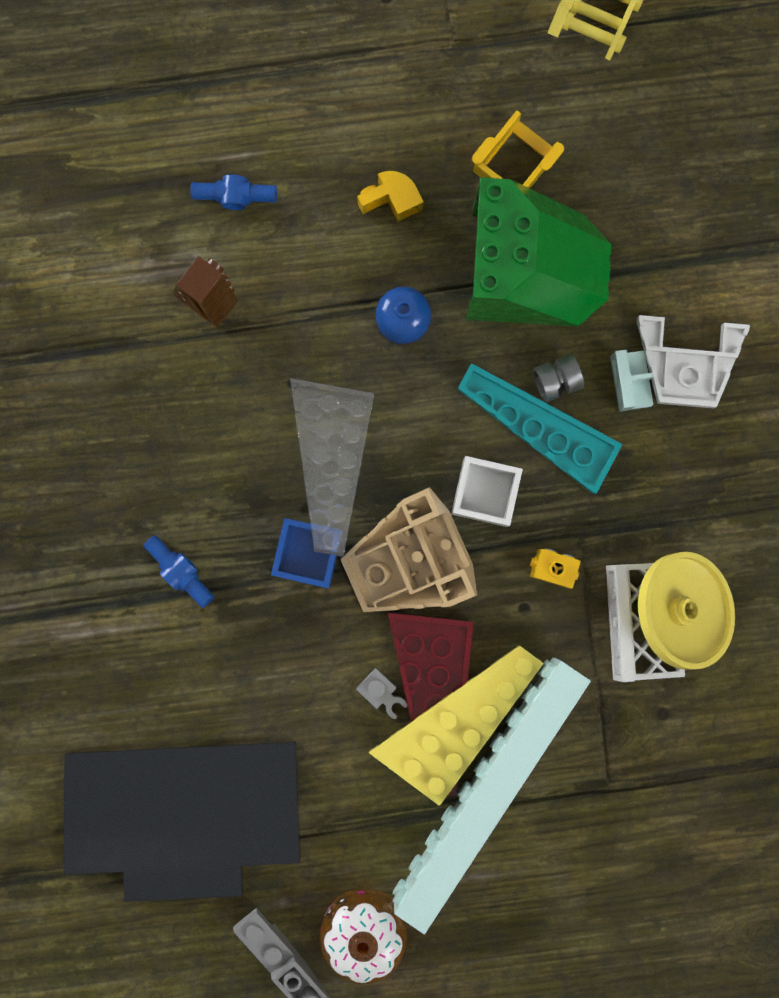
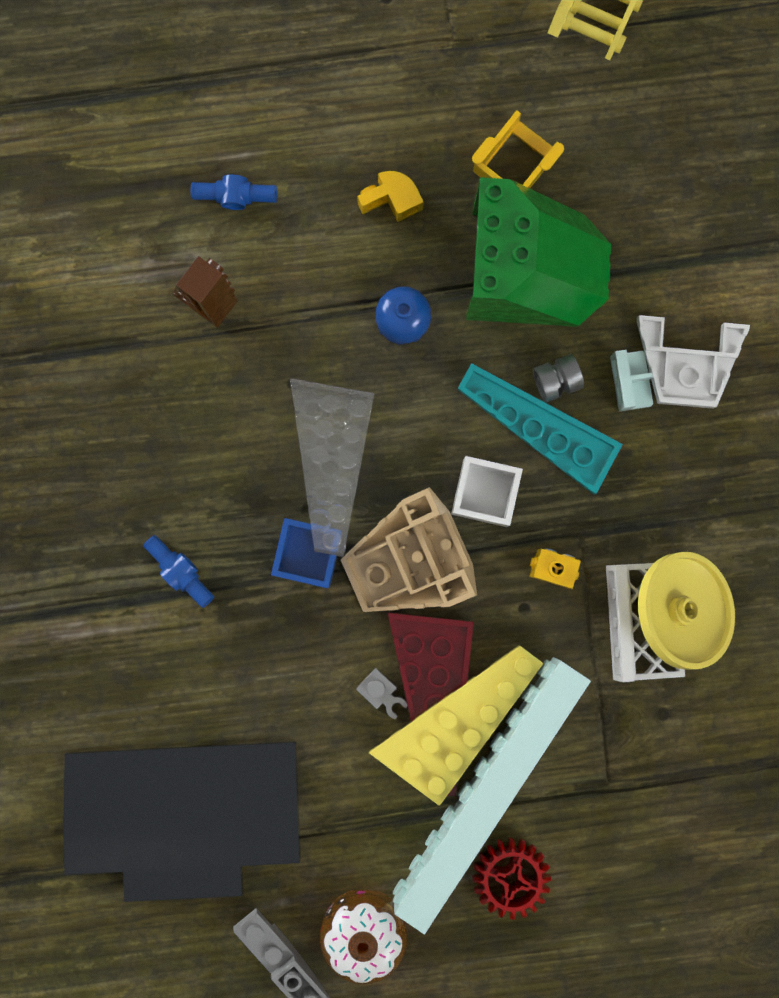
none -> red gear [472,837,552,920]

